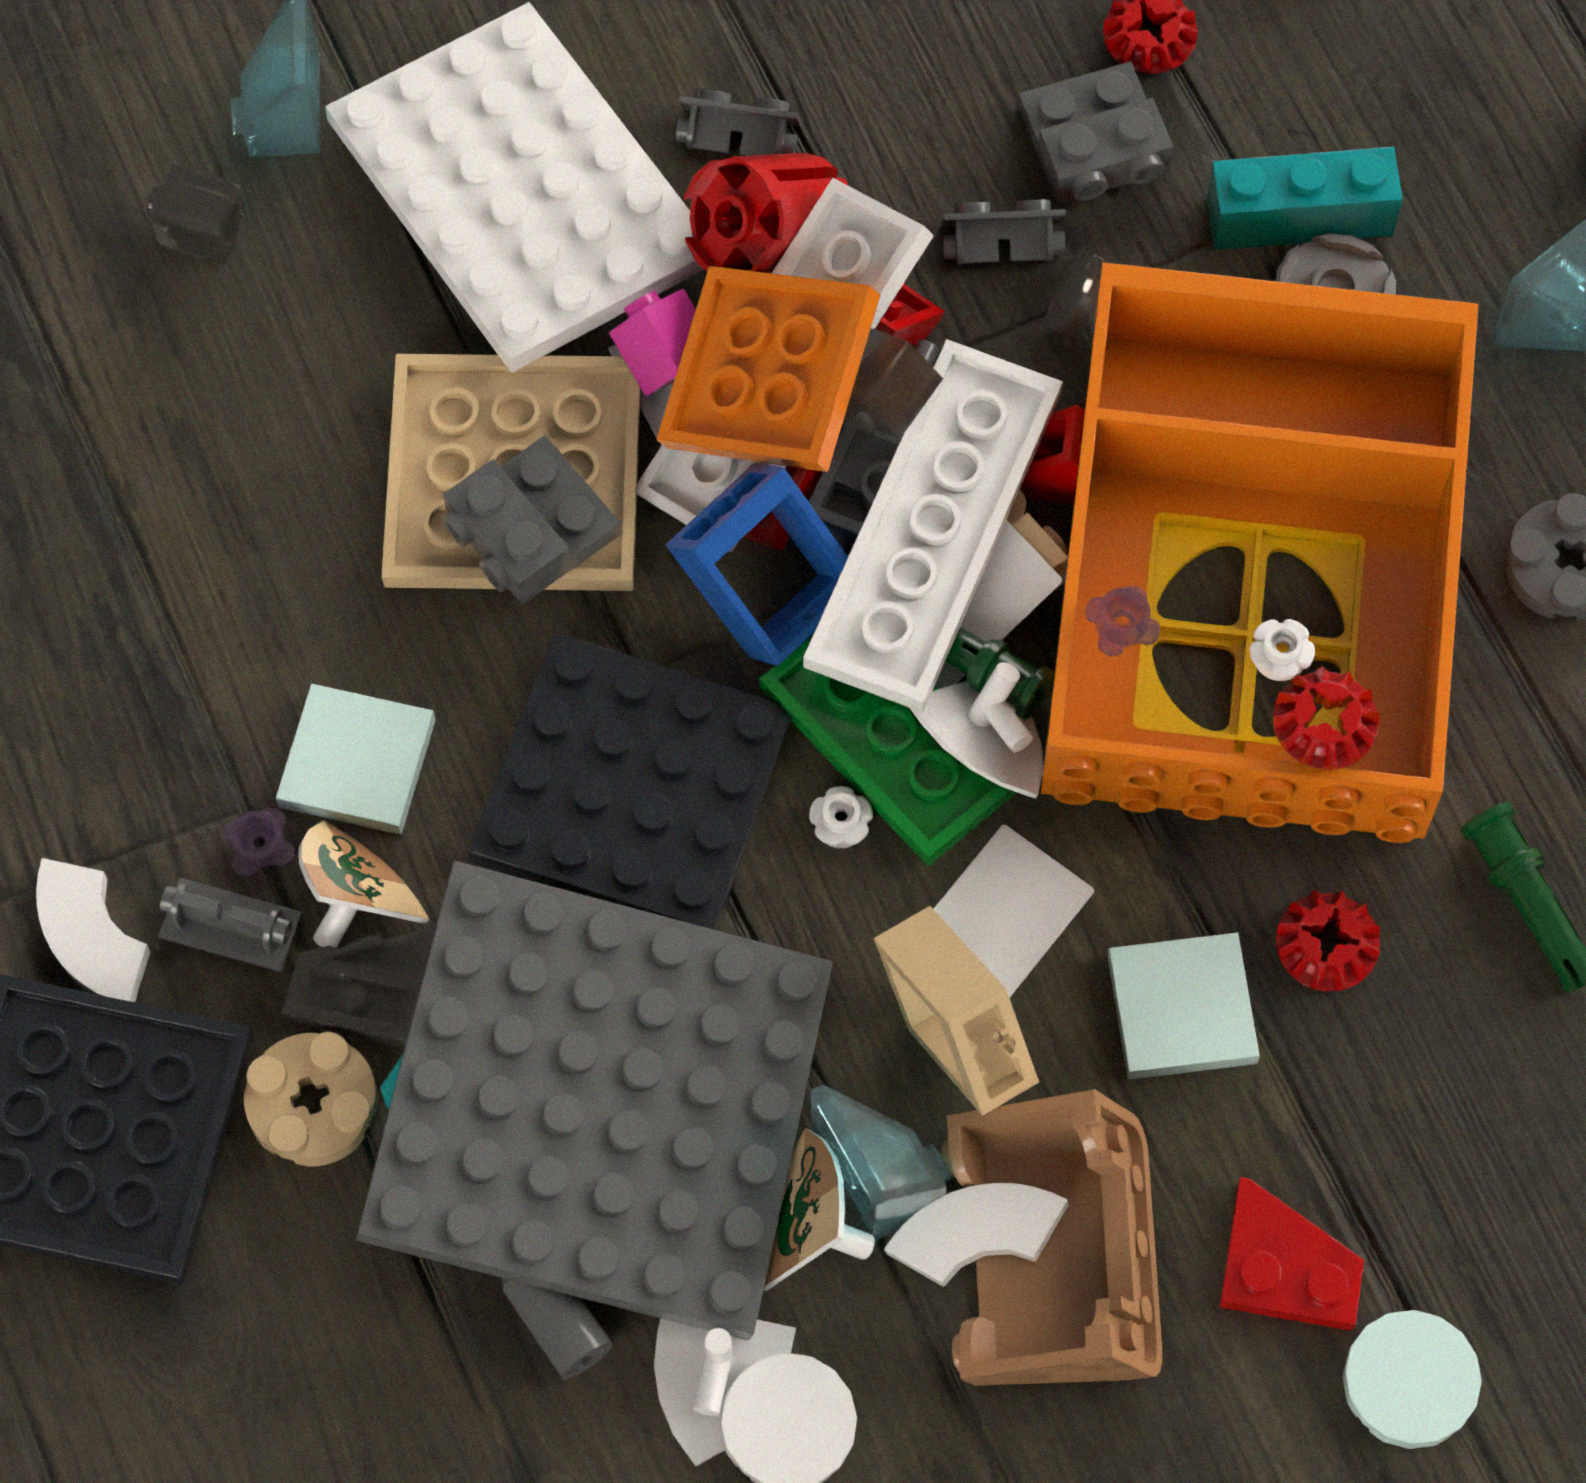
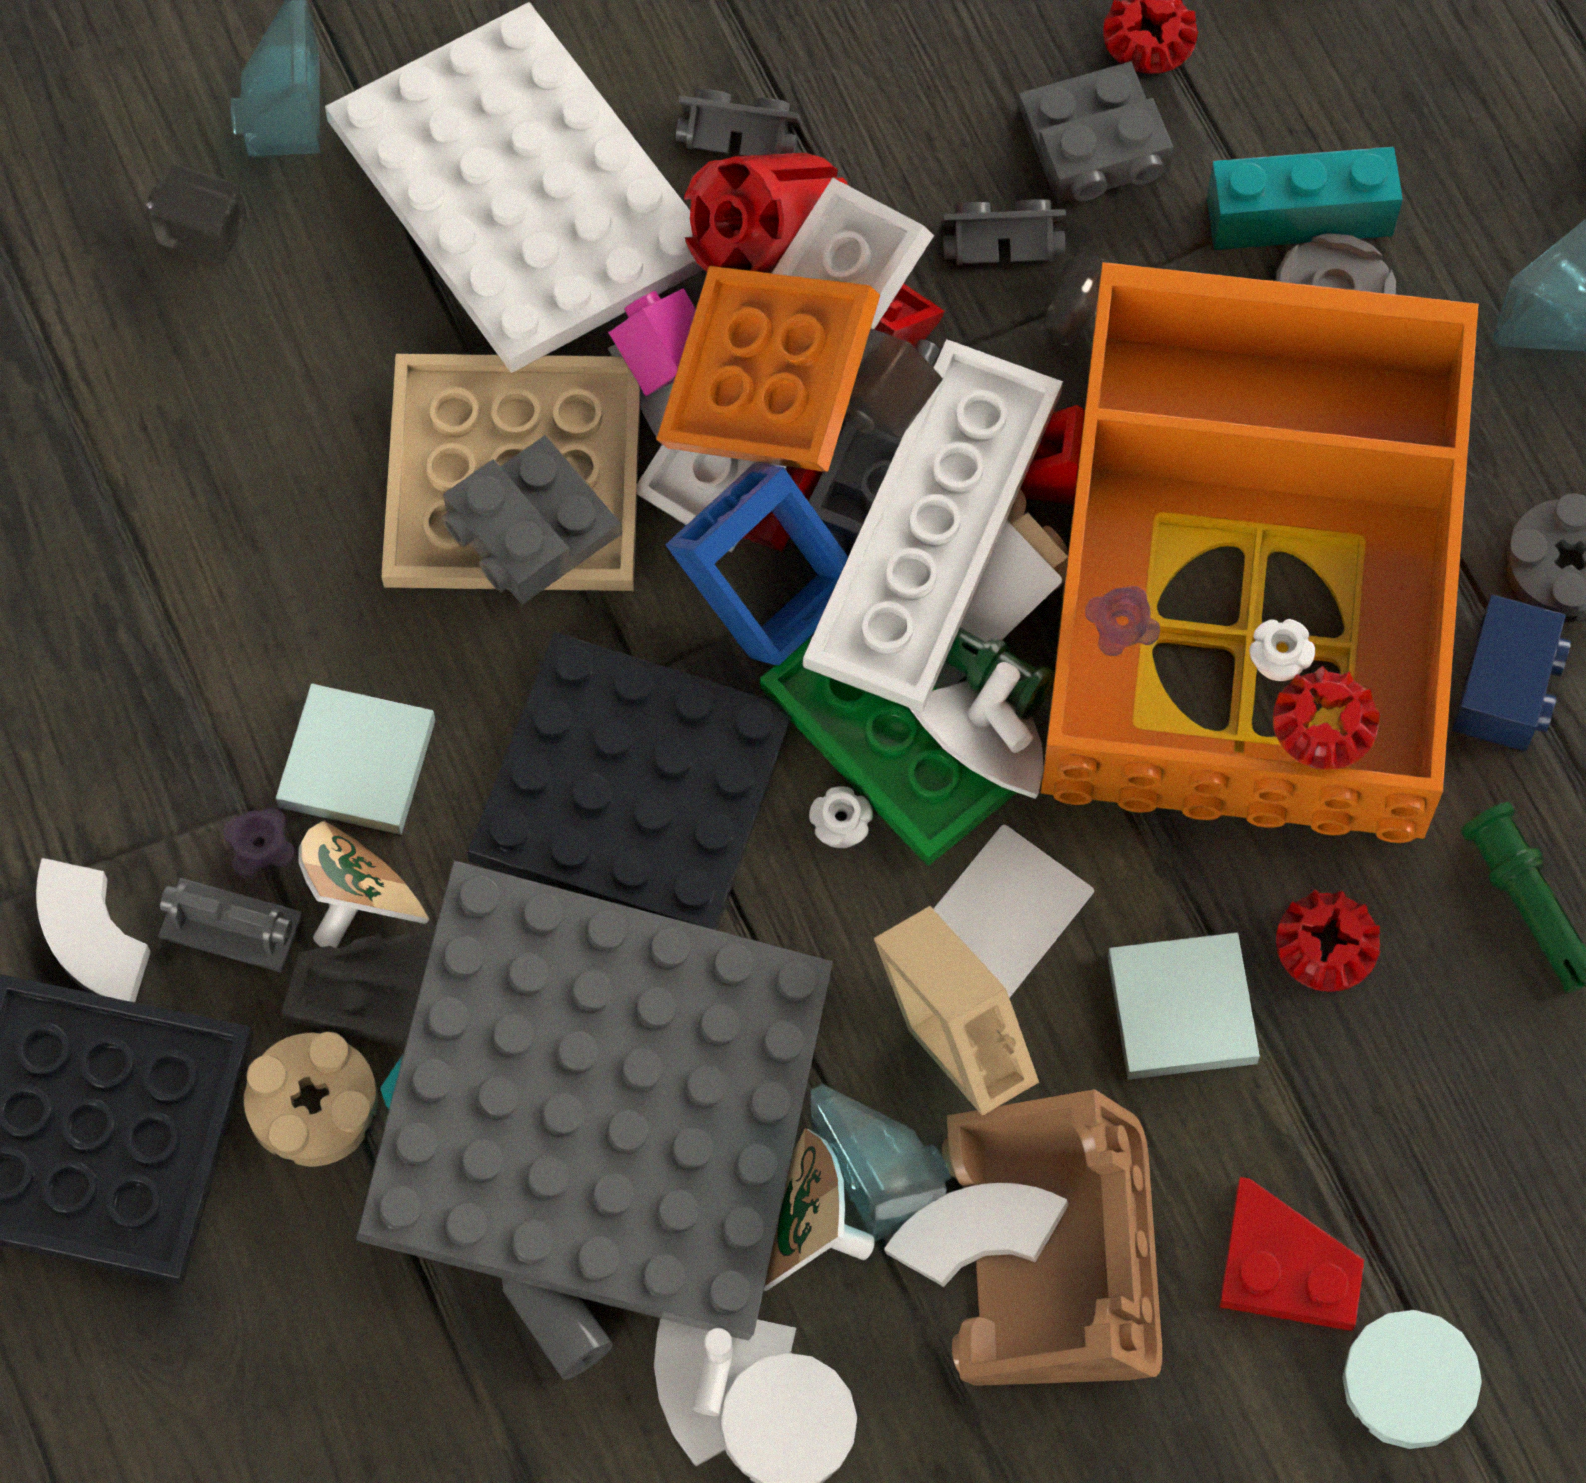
none -> dark blue brick [1452,594,1571,751]

